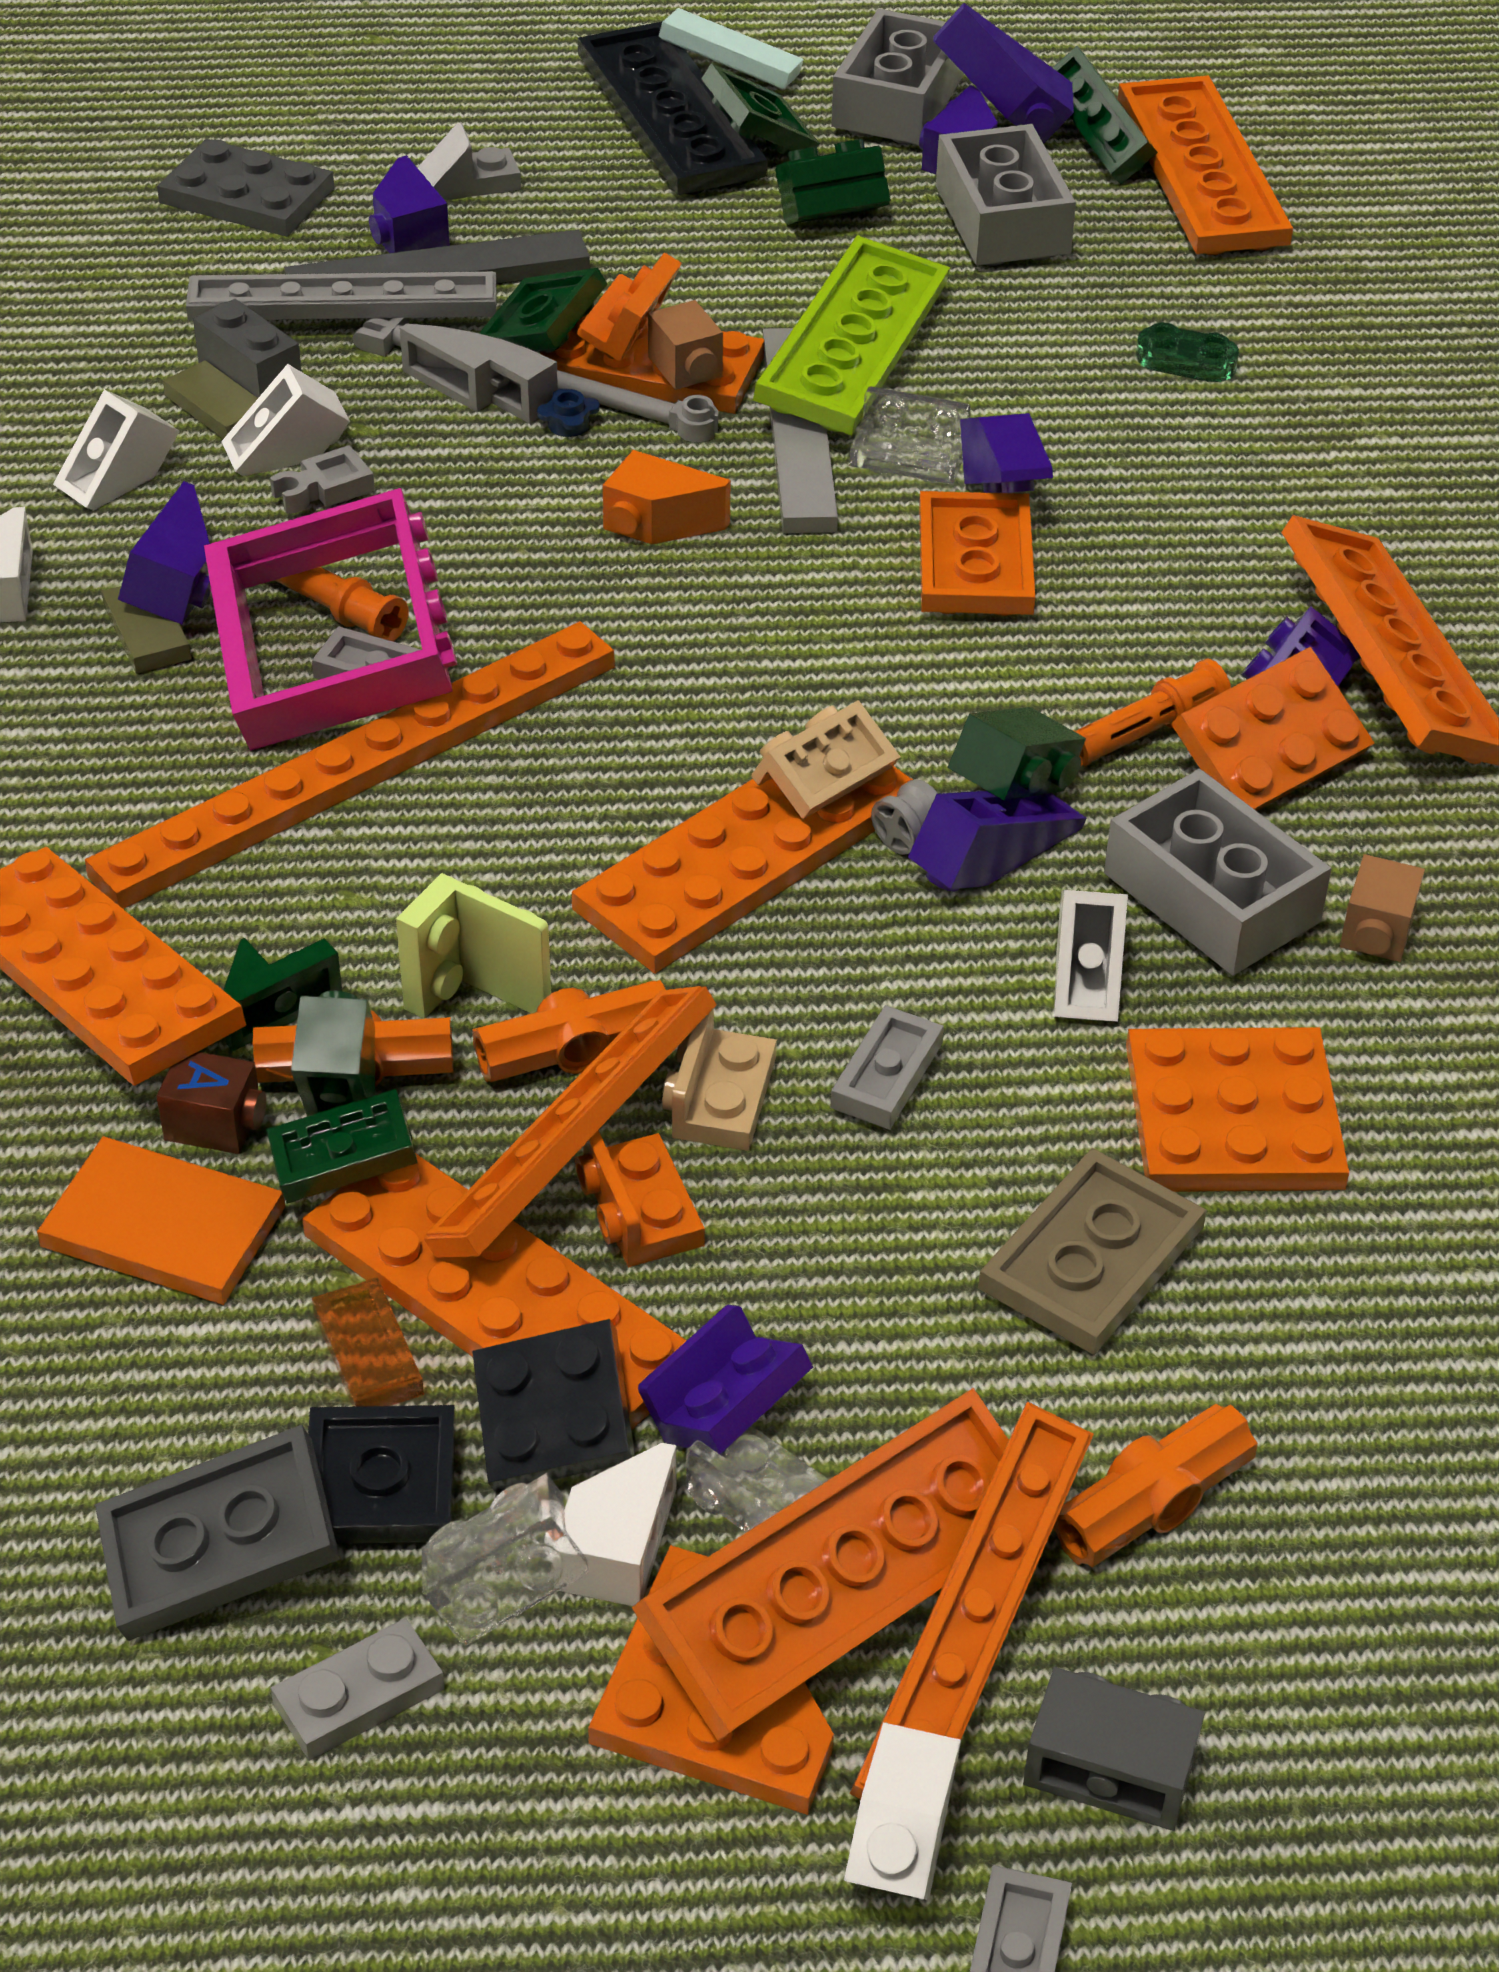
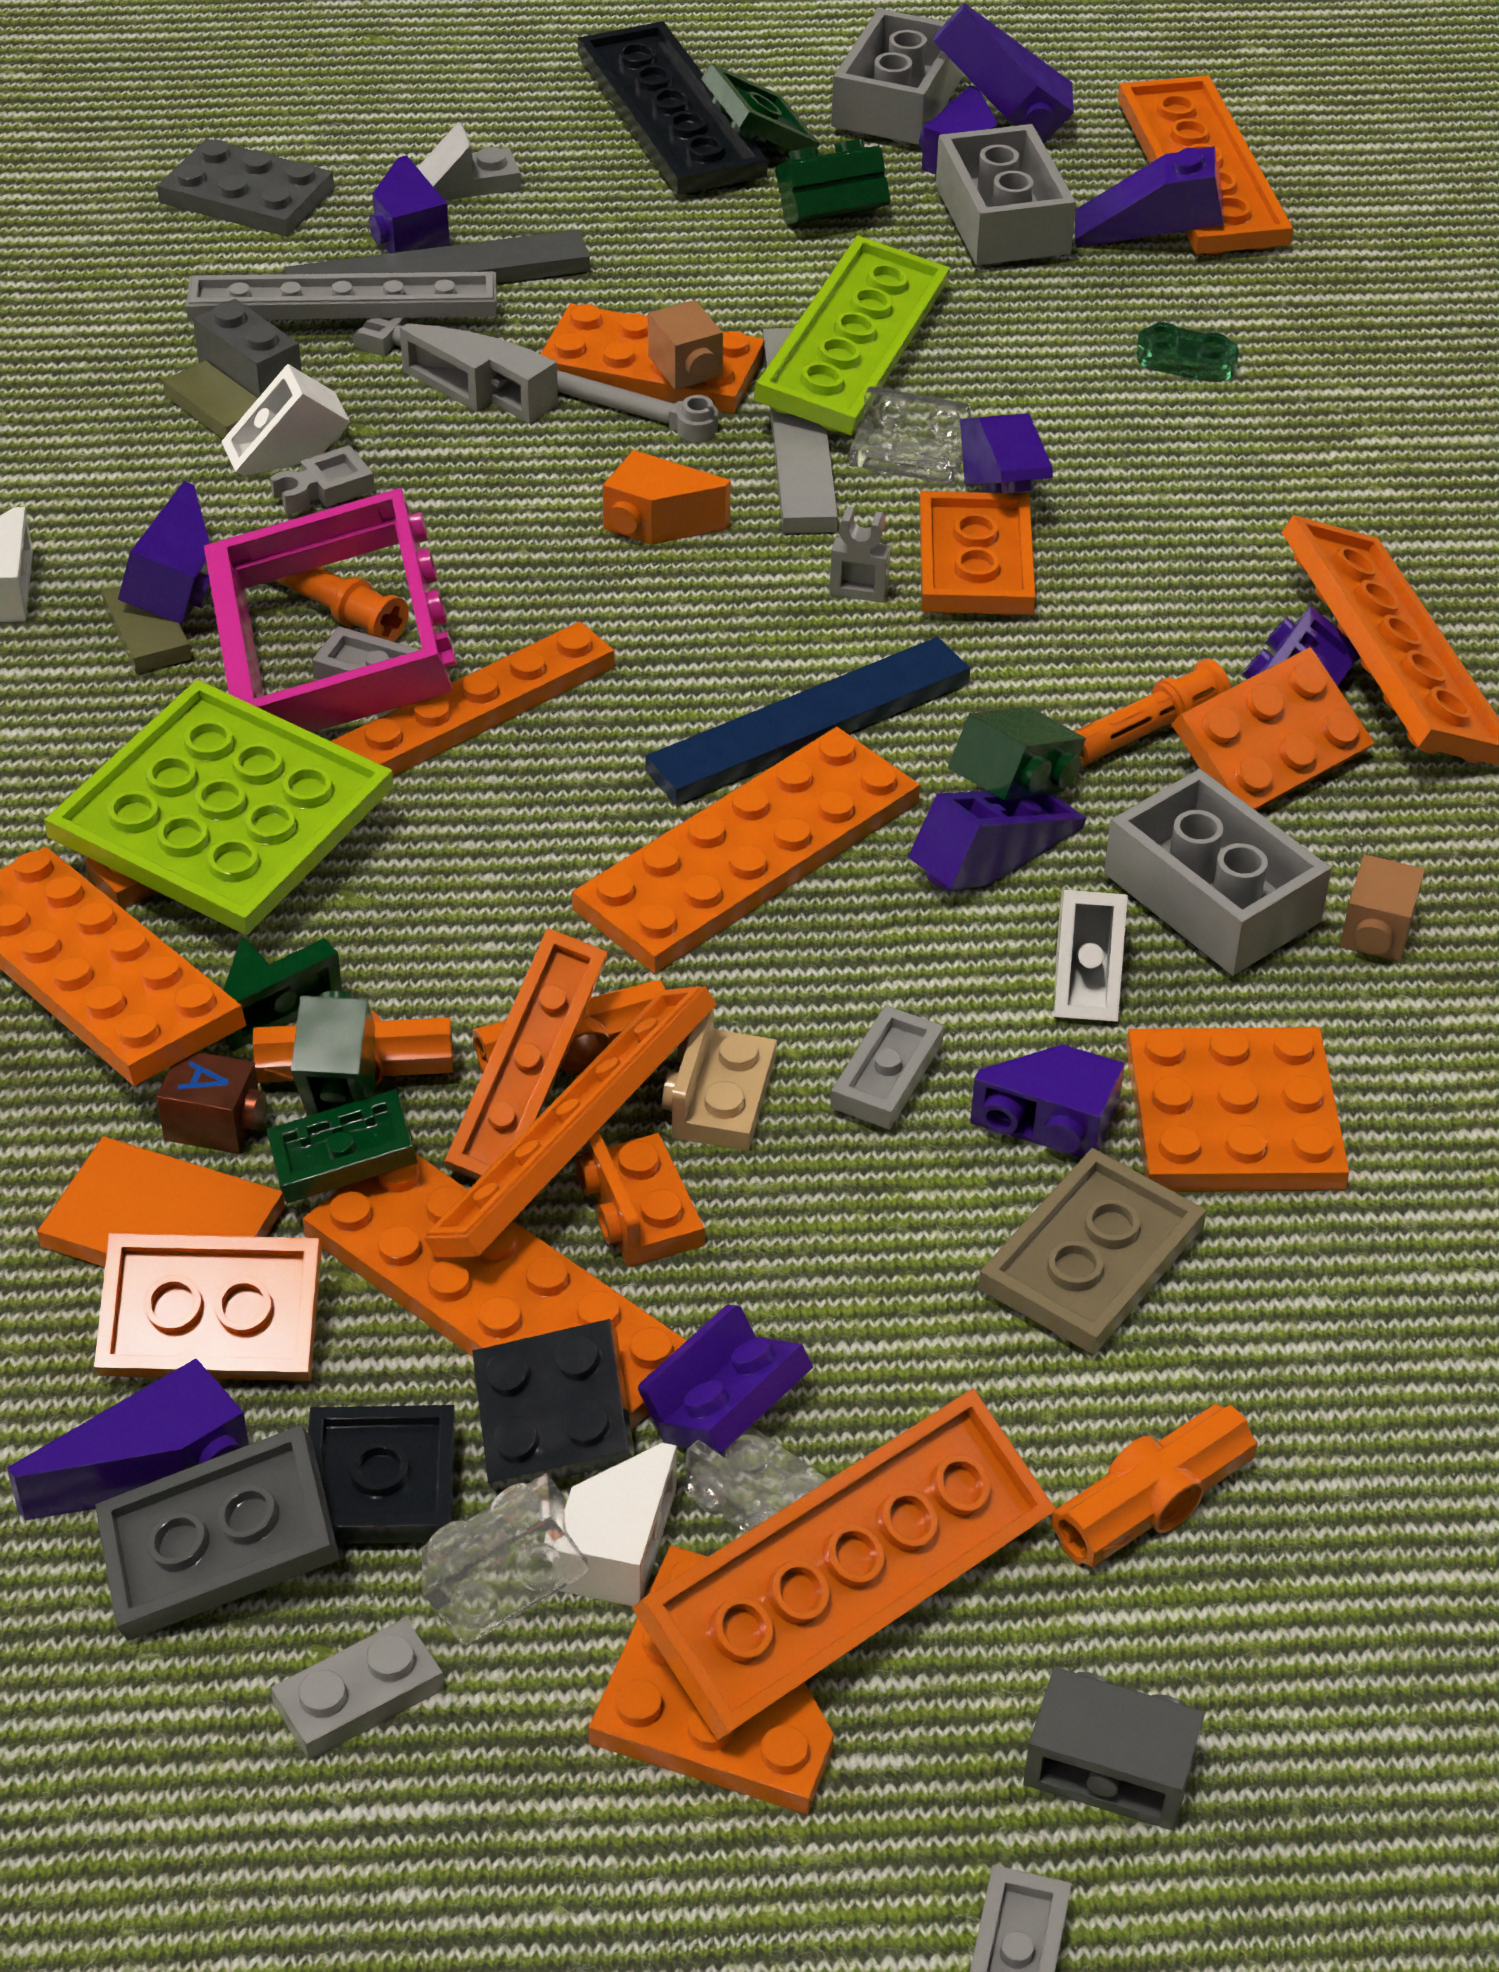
white slope [53,389,179,511] -> none
clear orange tile [312,1277,424,1407] -> none
yellowish green bracket [396,873,551,1019] -> none
dark green plate [479,267,607,353] -> none
dark blue plate [537,389,600,437] -> none
orange bracket [577,252,682,361] -> none
light aqua tile [659,8,804,89] -> none
tan bracket [751,700,901,819] -> none
white slope [844,1722,961,1900] -> none
orange tile [849,1402,1094,1799] -> none
light grey wheel [871,779,938,855] -> none
dark green plate [1052,46,1158,185] -> none
none -> dark purple slope [7,1358,249,1520]
none -> lime plate [44,679,394,936]
none -> plate [94,1233,322,1381]
none -> orange plate [444,928,608,1180]
none -> dark blue tile [645,637,970,805]
none -> light grey plate [829,507,891,603]
none -> dark purple slope [970,1044,1125,1158]
none -> dark purple slope [1075,146,1223,247]

